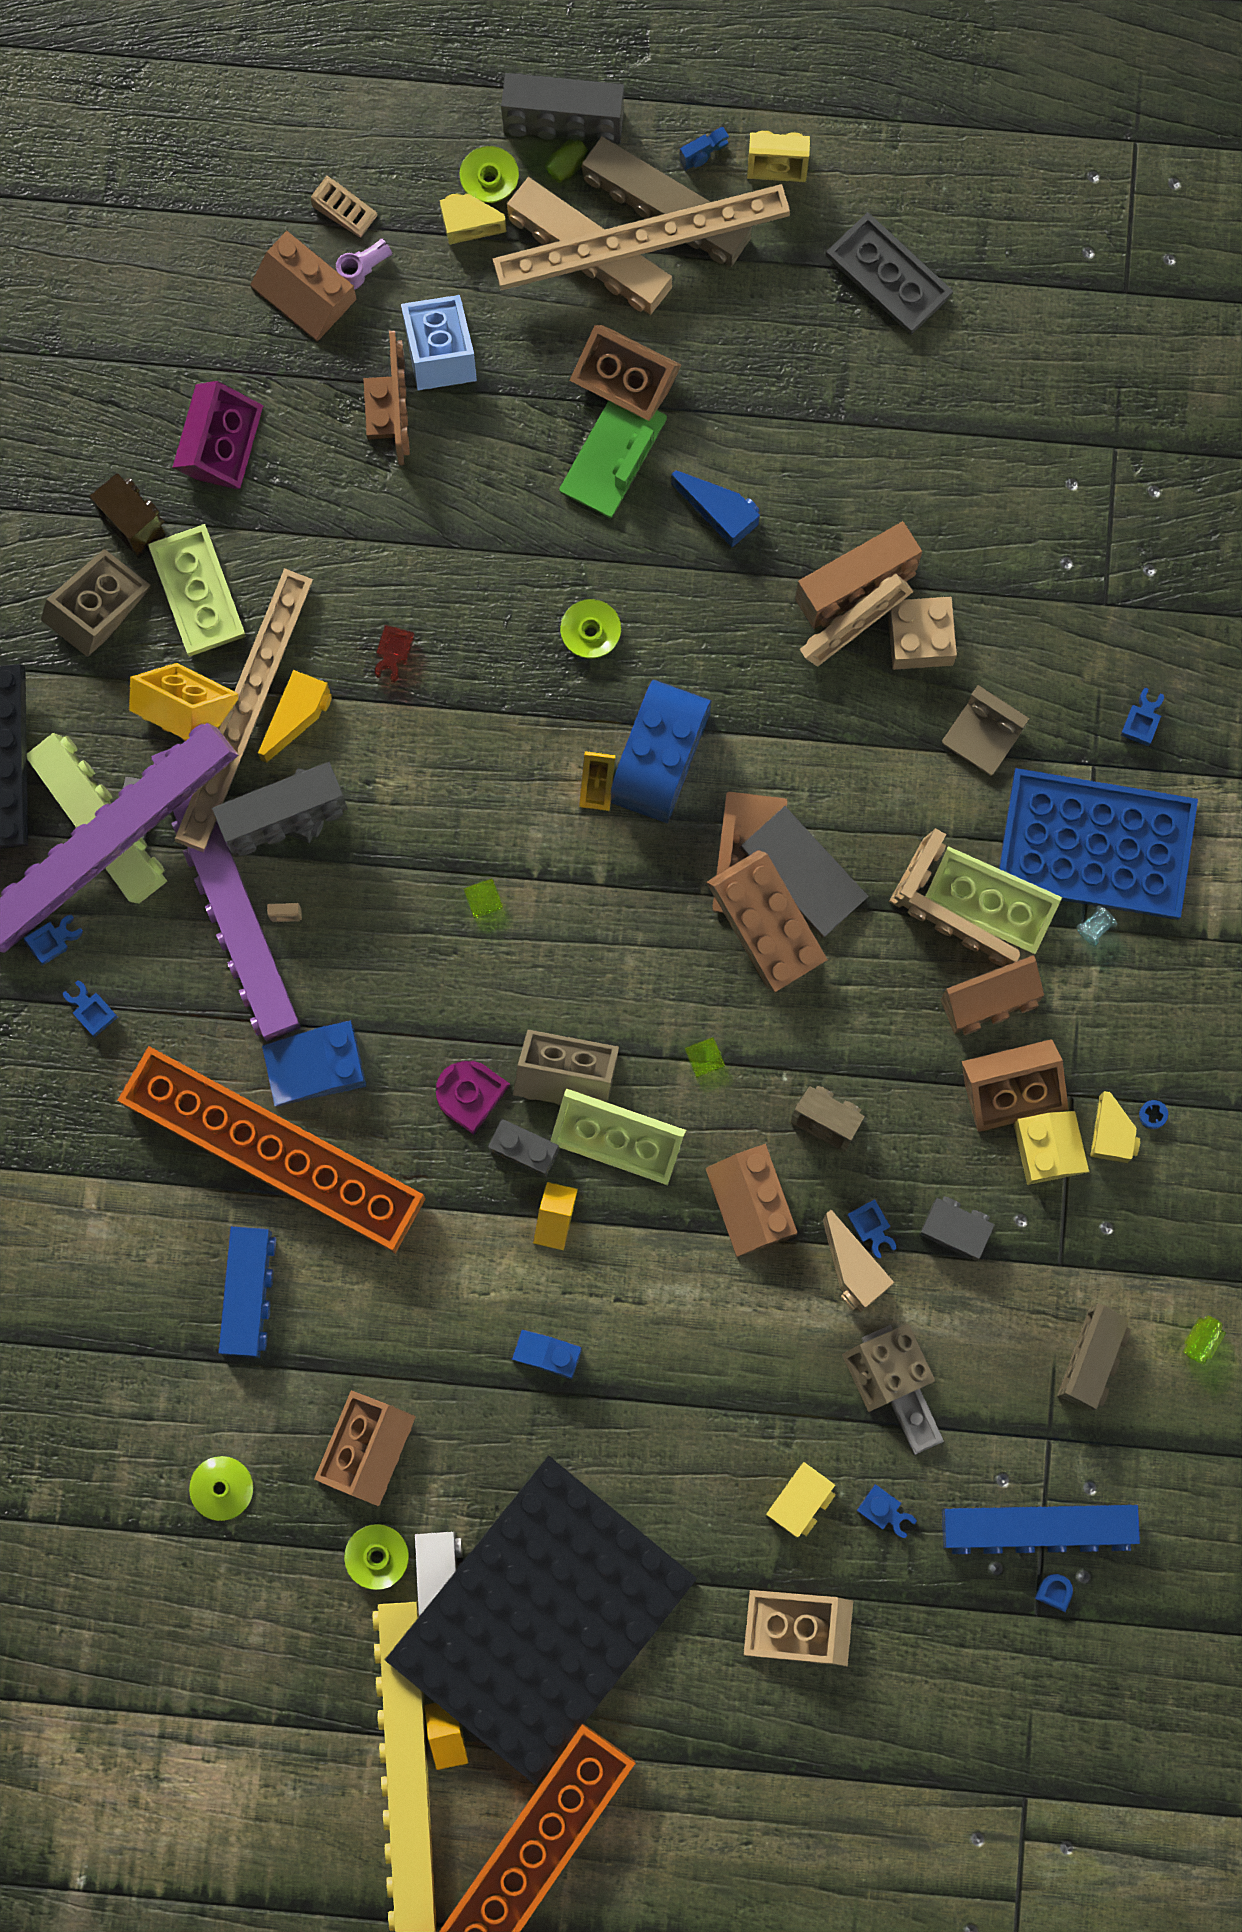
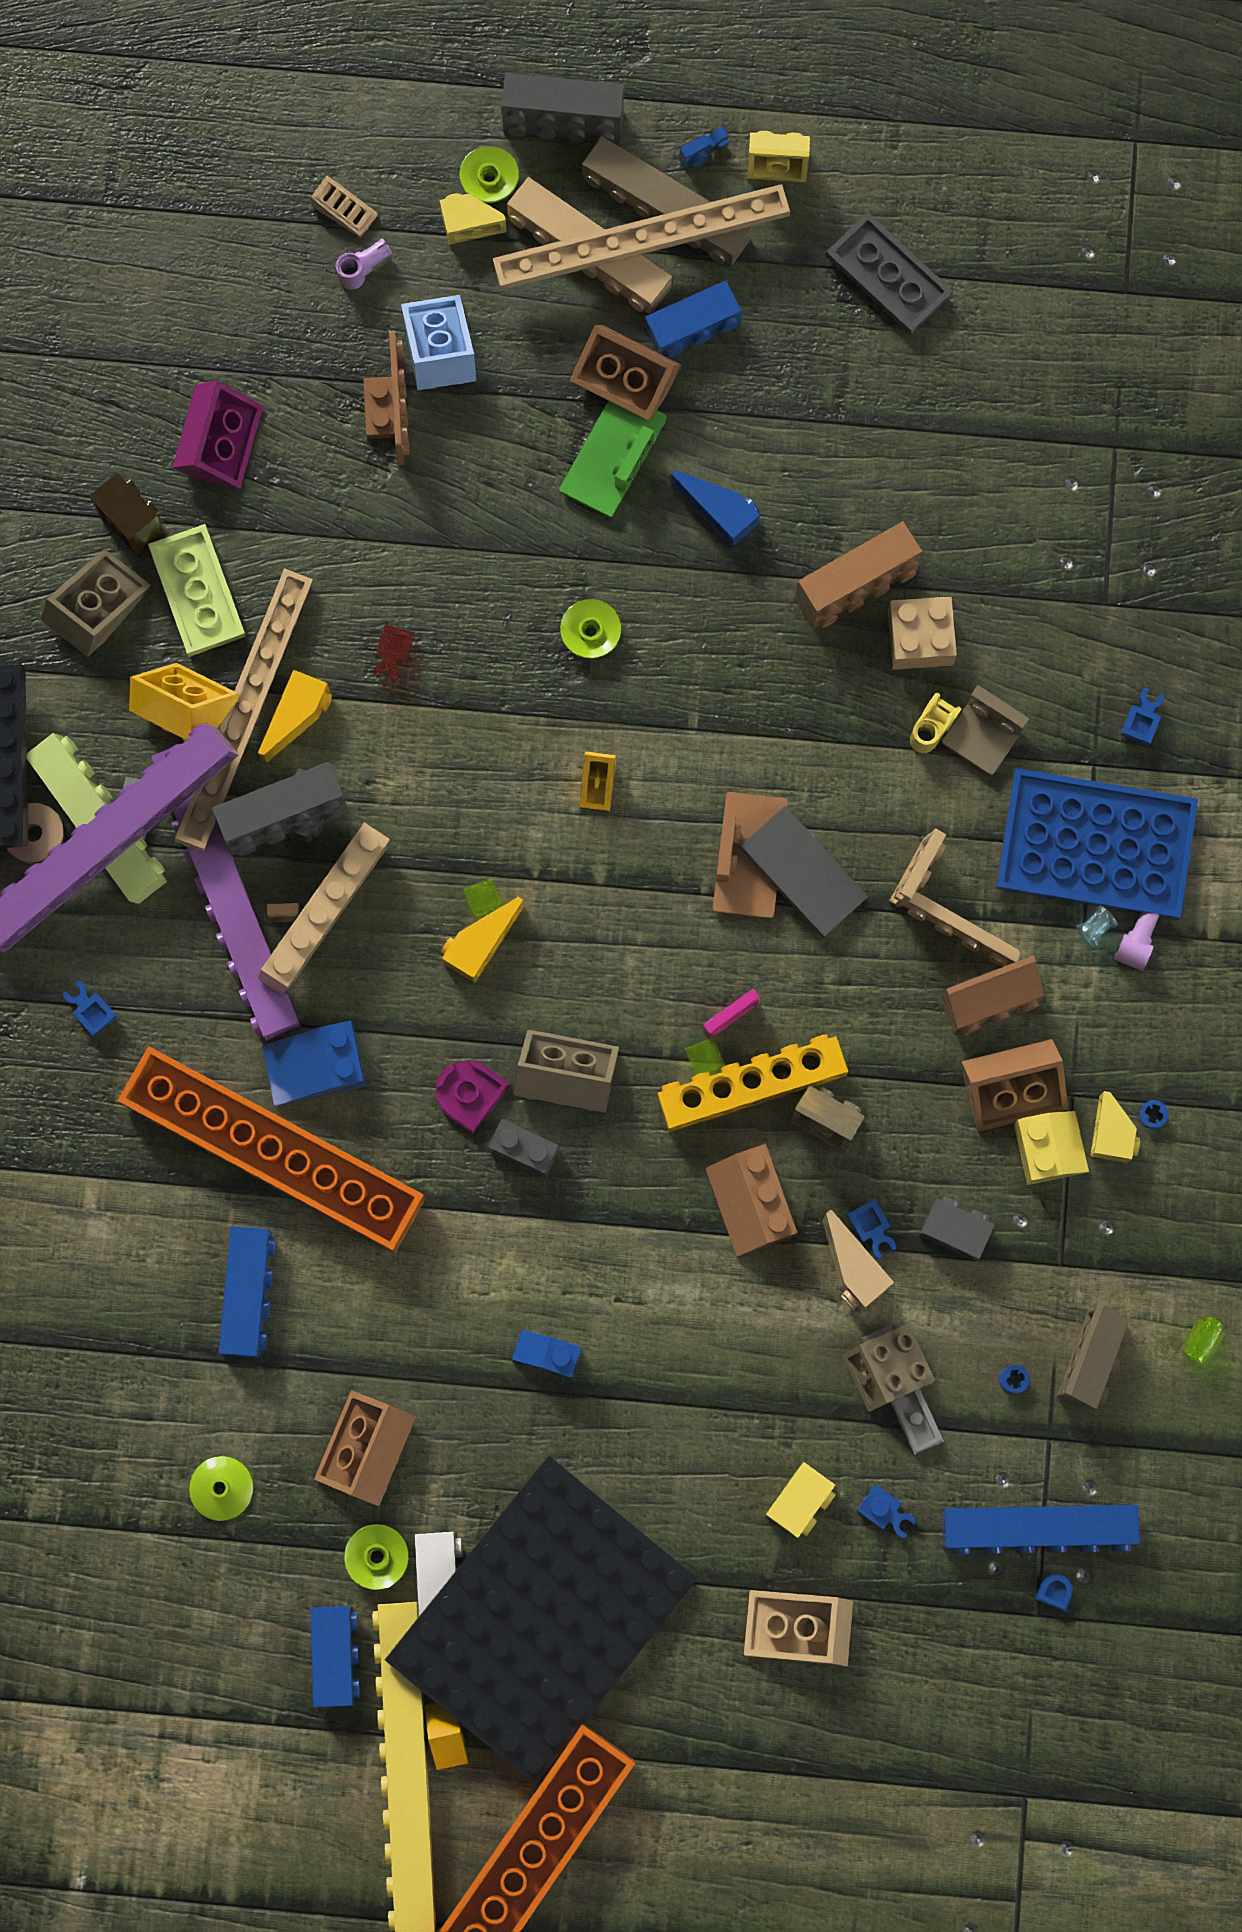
blue plate [24,915,83,966] -> none
medium nougat slope [250,231,357,342] -> none
yellow slope [533,1182,578,1251] -> none
clear neon green brick [544,139,589,183] -> none
yellowish green plate [550,1089,686,1185] -> none
blue brick [611,679,712,824] -> none
medium nougat brick [706,850,828,992] -> none
tan plate [800,574,913,667] -> none
yellowish green plate [925,846,1062,954] -> none
none -> tan tile [7,803,65,865]
none -> tan brick [258,822,390,996]
none -> blue brick [311,1606,360,1707]
none -> yellow slope [441,897,524,983]
none -> blue brick [645,280,742,357]
none -> yellow brick [657,1034,848,1132]
none -> dark pink tile [702,989,760,1038]
none -> light yellow piece [910,692,962,754]
none -> blue bush [999,1365,1030,1394]
none -> lavender pin [1114,912,1159,972]

